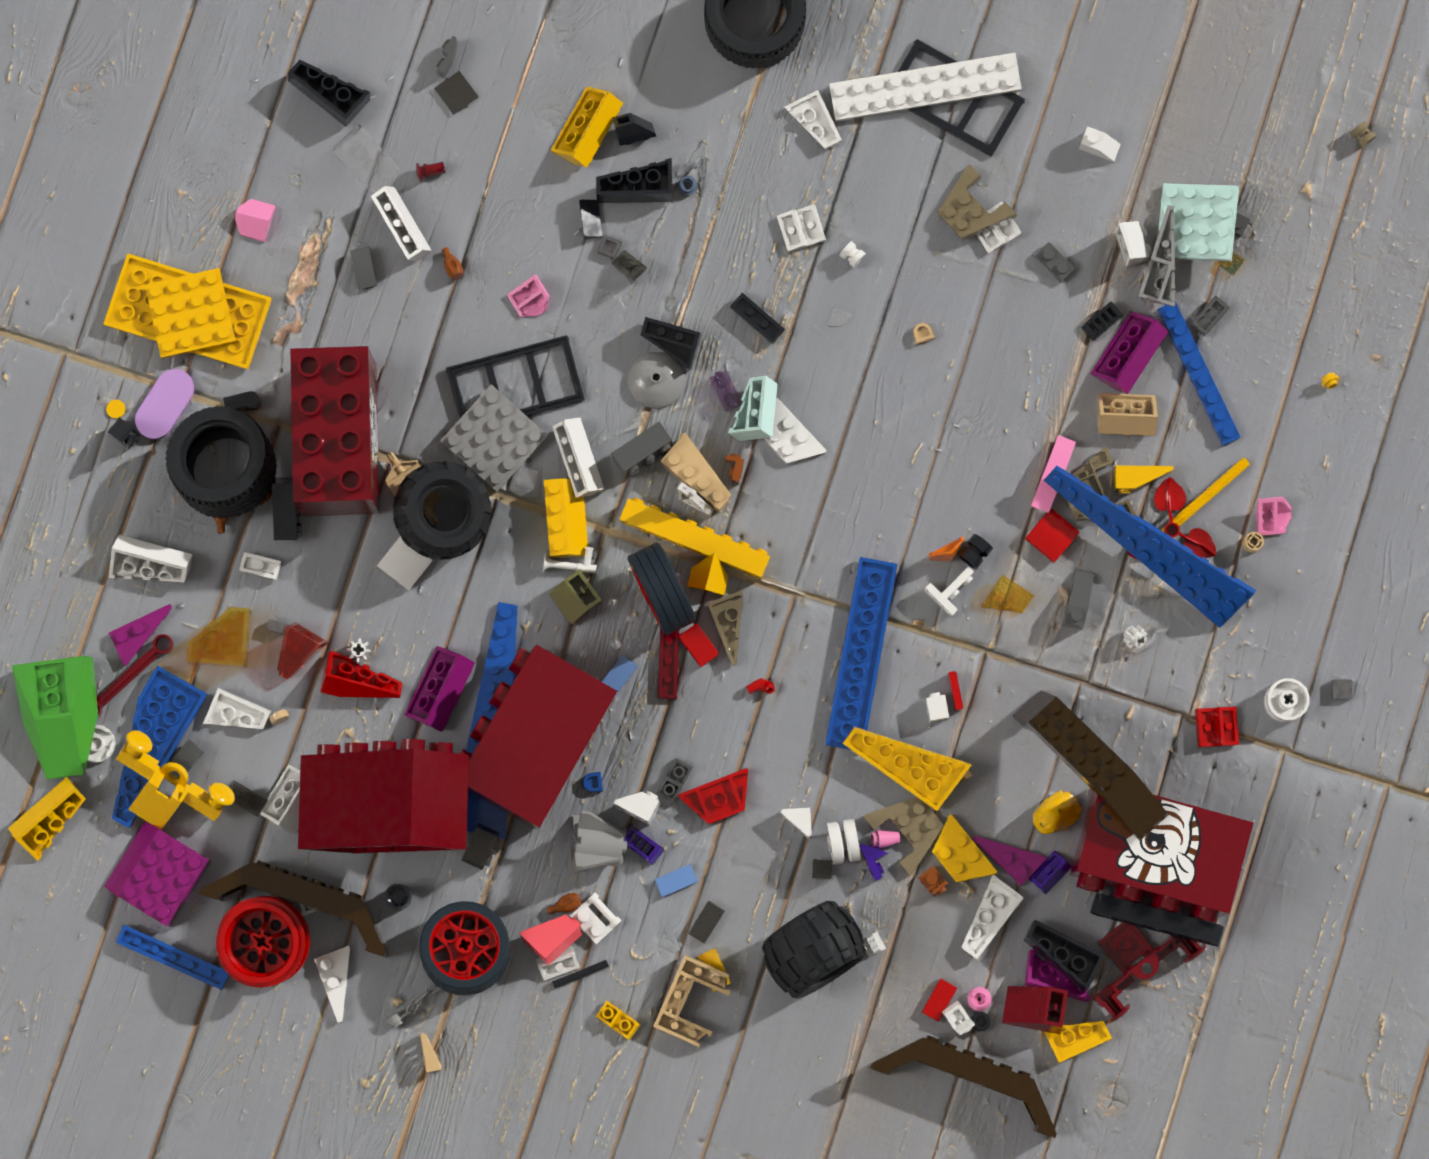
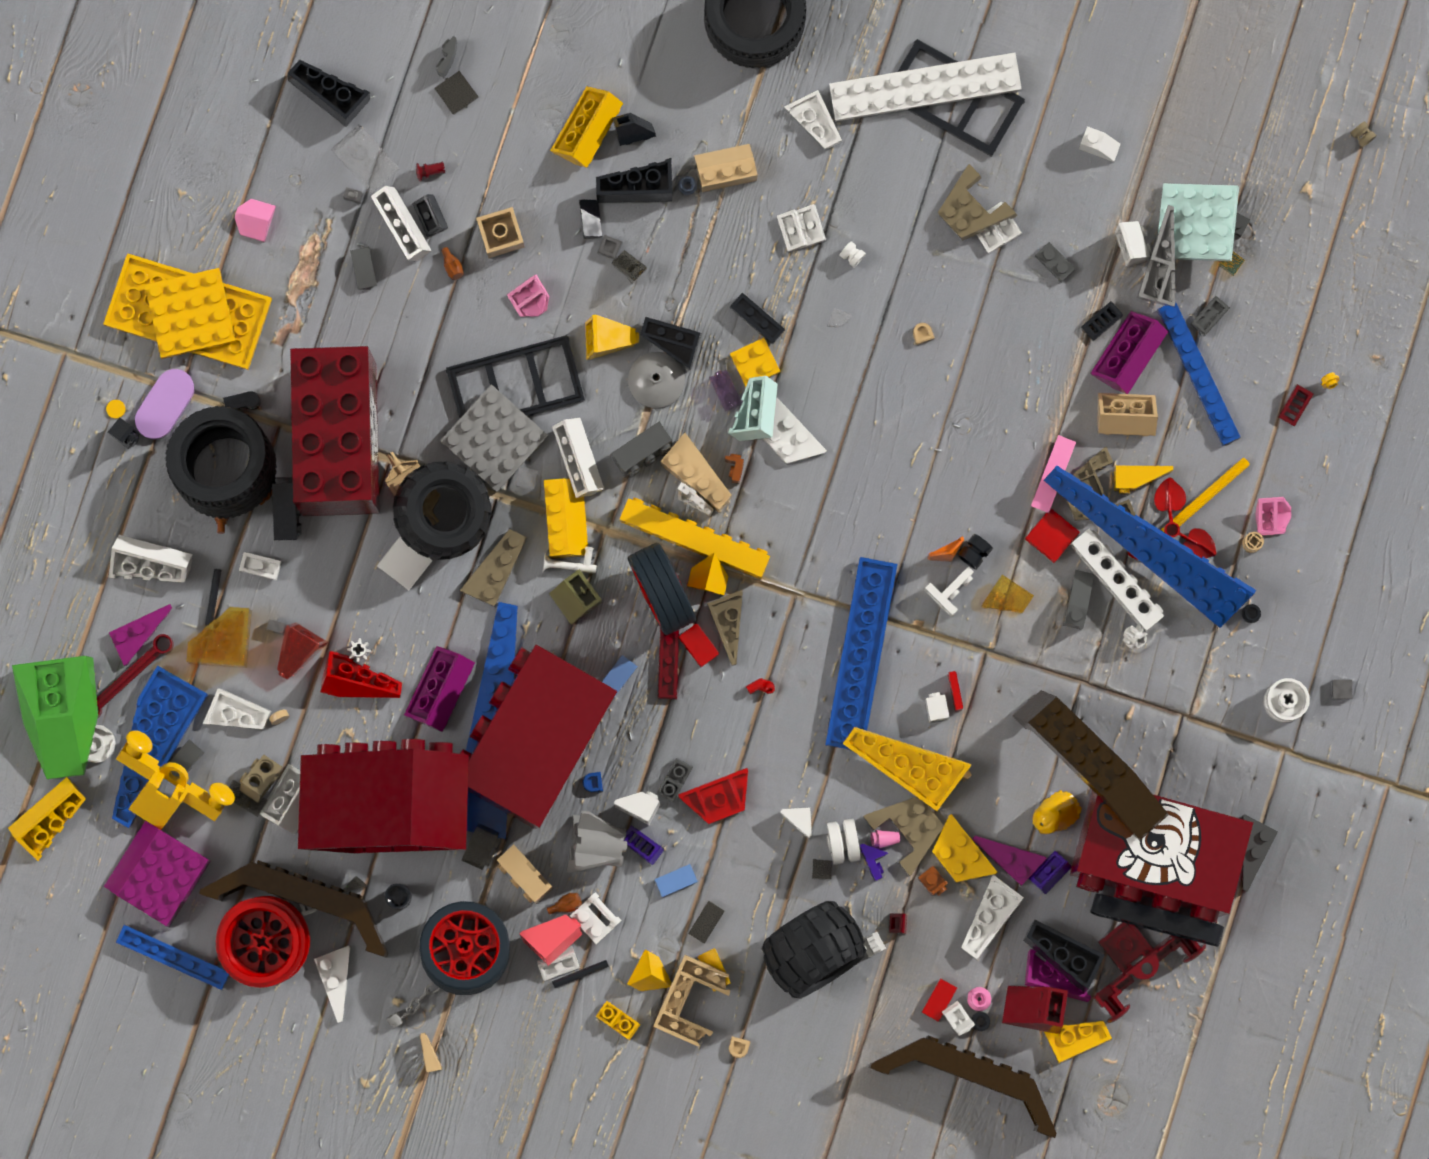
red slope [1195,707,1239,747] -> none
none -> black bar [205,569,222,627]
none -> dark tan brick [239,754,283,803]
none -> flat silver piece [343,187,363,204]
none -> clear smoke slope [344,876,369,893]
none -> black slope [412,194,448,237]
none -> dark tan wing [460,529,527,607]
none -> tan brick [476,207,525,258]
none -> tan wedge [497,844,553,904]
none -> yellow slope [585,315,639,360]
none -> yellow slope [627,950,672,991]
none -> tan slope [694,144,758,192]
none -> tan tile [729,1036,751,1058]
none -> yellow plate [730,338,780,388]
none -> dark red slope [889,913,907,934]
none -> white brick [1070,529,1164,632]
none -> black plate [1242,604,1261,623]
none -> dark grey wing [1242,814,1278,892]
none -> dark red slope [1278,384,1314,427]

